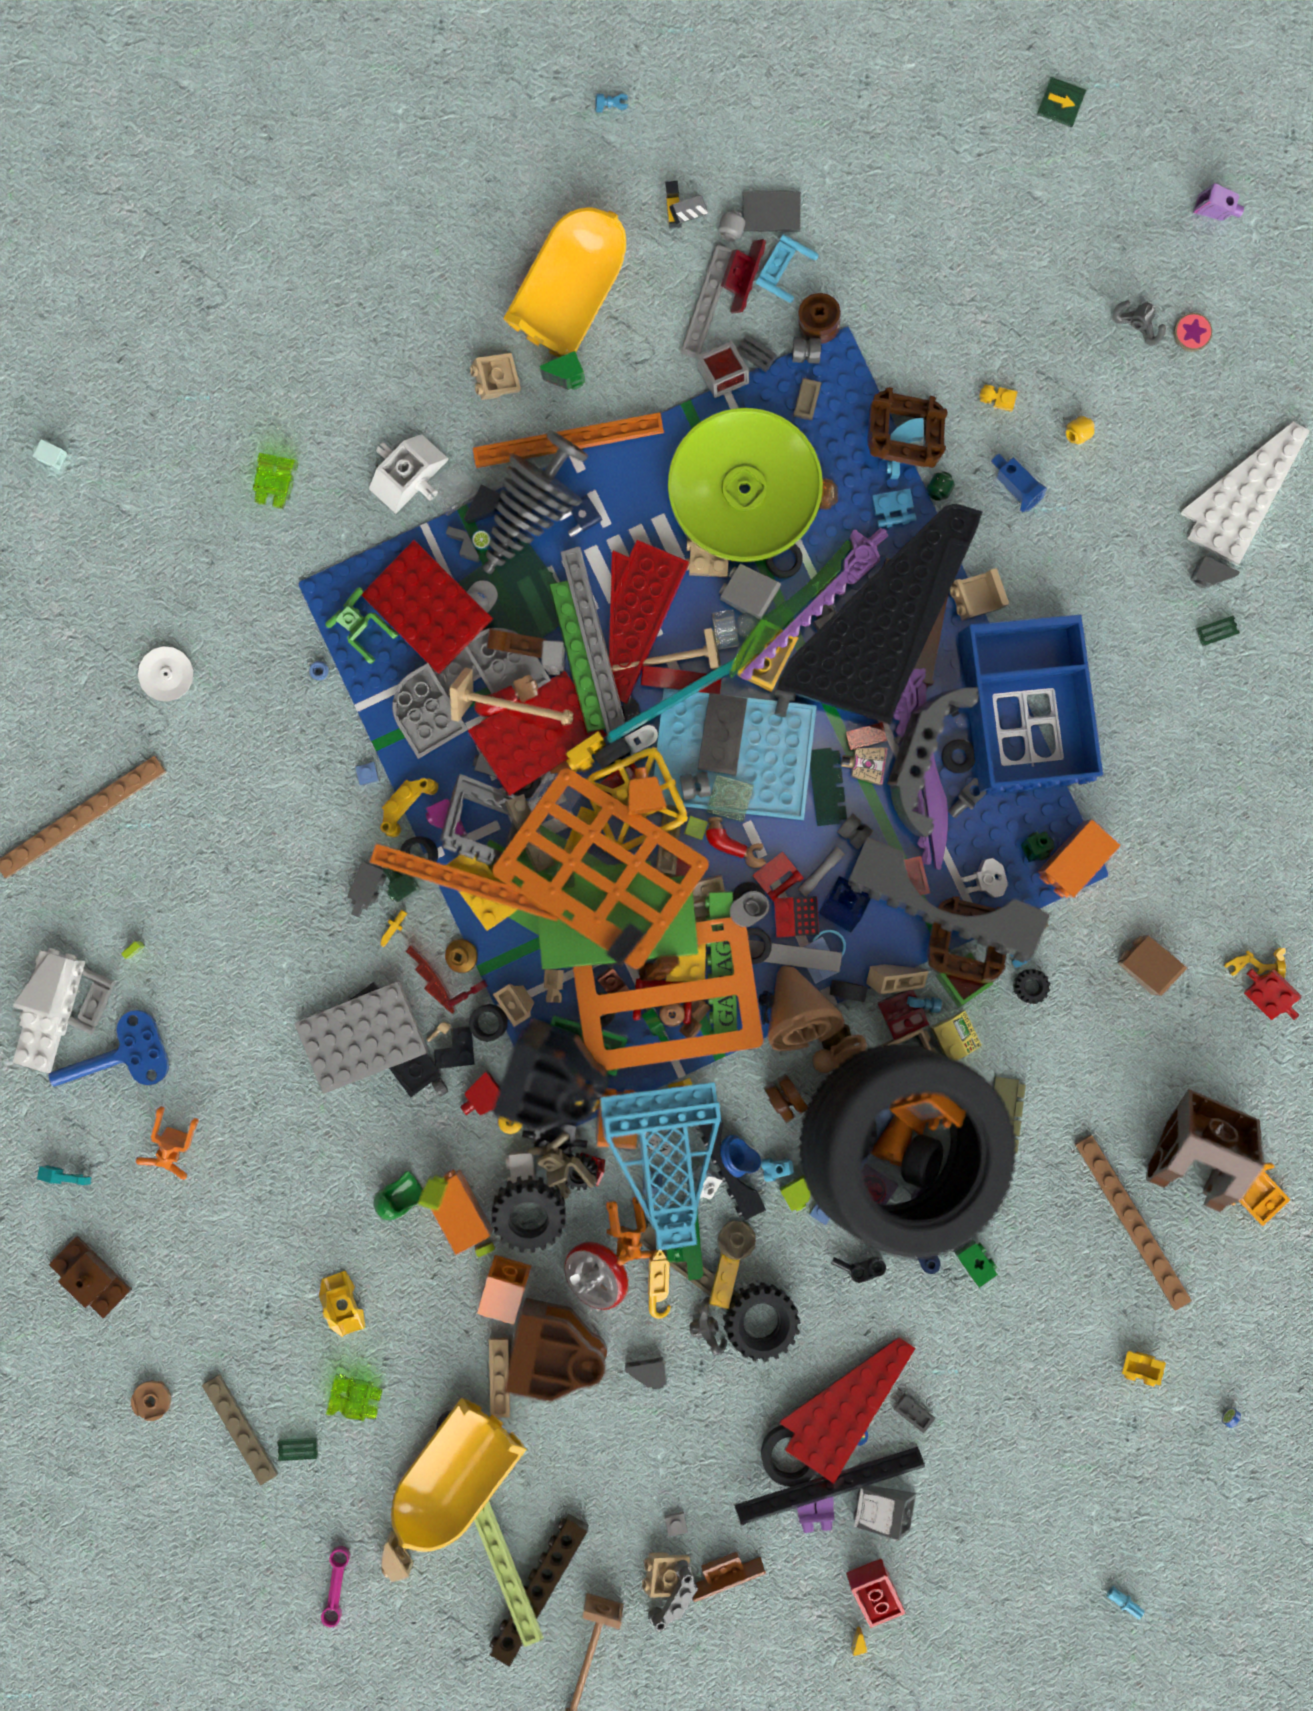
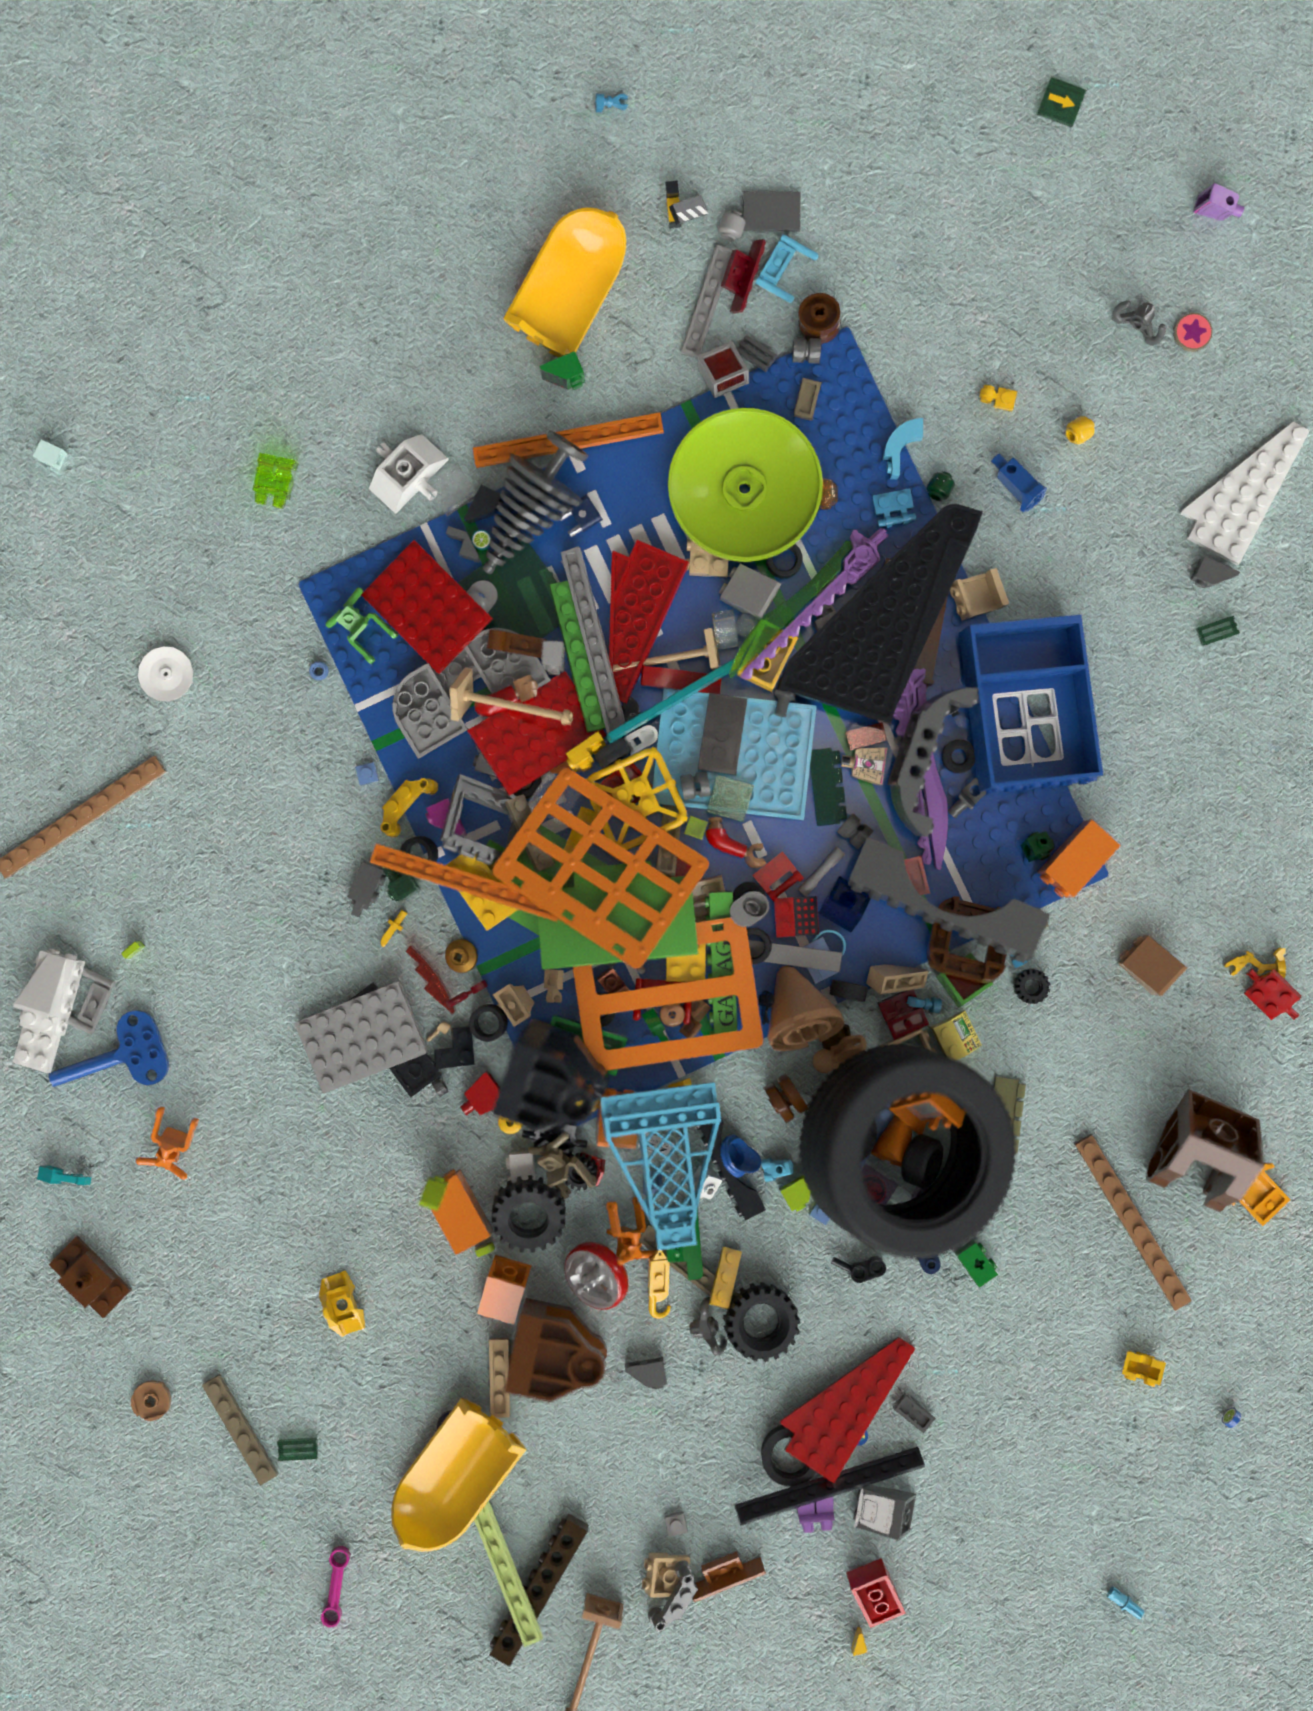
clear neon green hips [326,1373,383,1422] -> none
green piece [373,1171,423,1221] -> none
tan slope [381,1531,413,1582] -> none
tan plate [470,353,521,400] -> none
black plate [605,923,645,966] -> none
orange torso [628,768,666,815] -> none
reddish brown plate [639,956,680,981] -> none
dark tan tile [717,1221,756,1260] -> none
reddish brown plate [867,387,948,468] -> none
white hinge [961,858,1008,898] -> none

